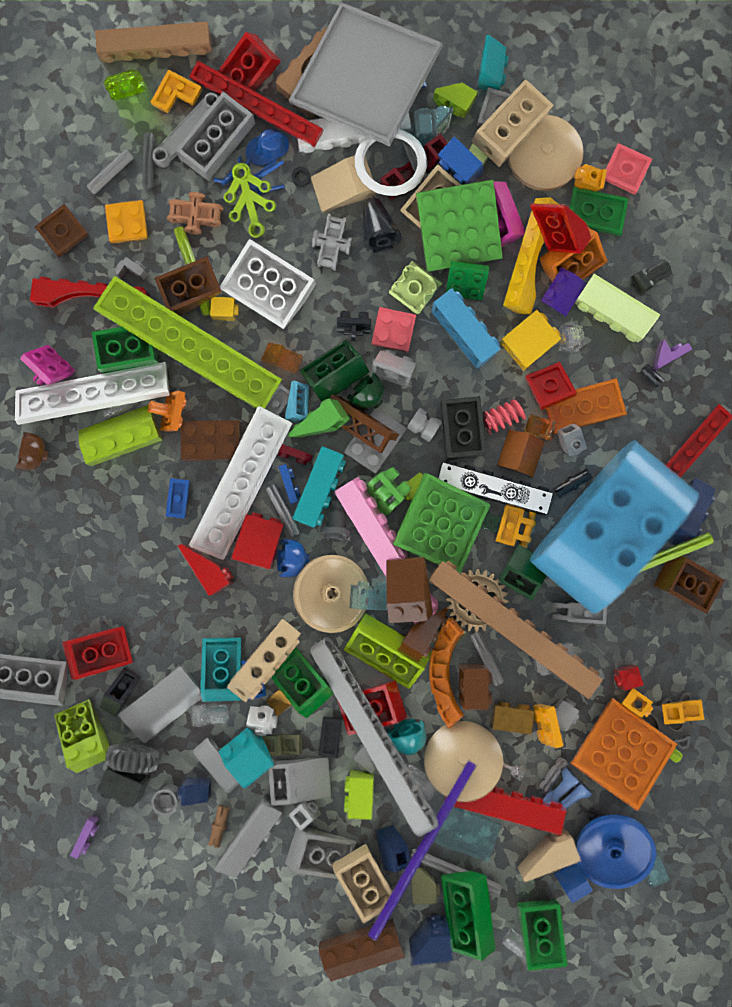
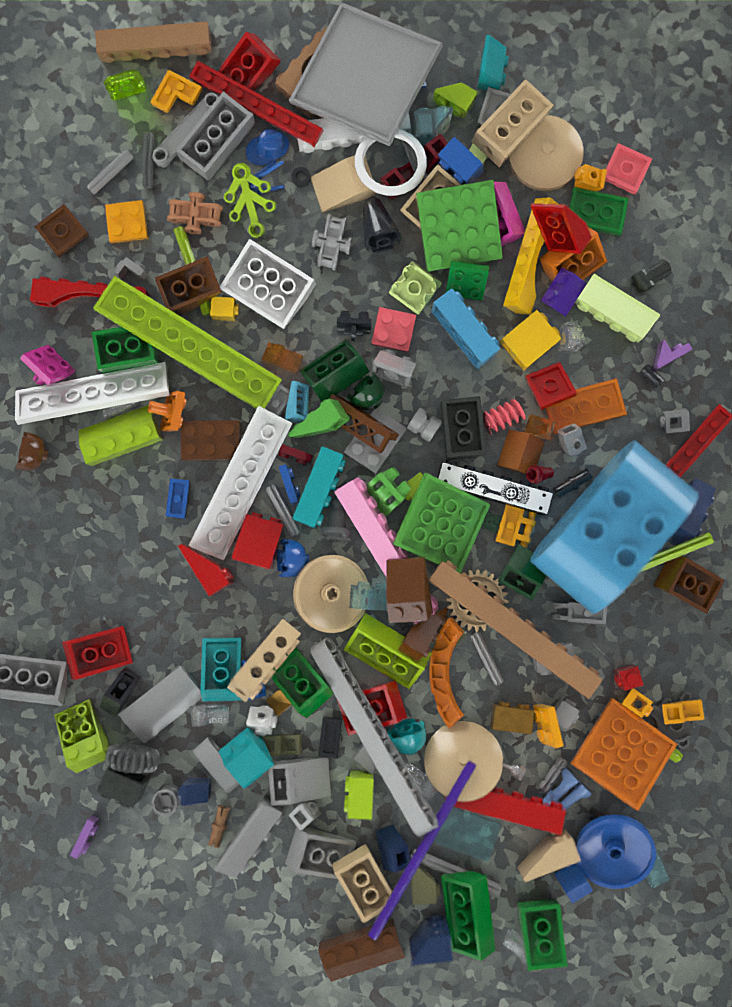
blue piece [214,156,250,186] -> none
reddish brown brick [459,663,492,710] -> none
none -> dark red cone [526,465,554,484]
none -> light grey brick [660,408,690,433]

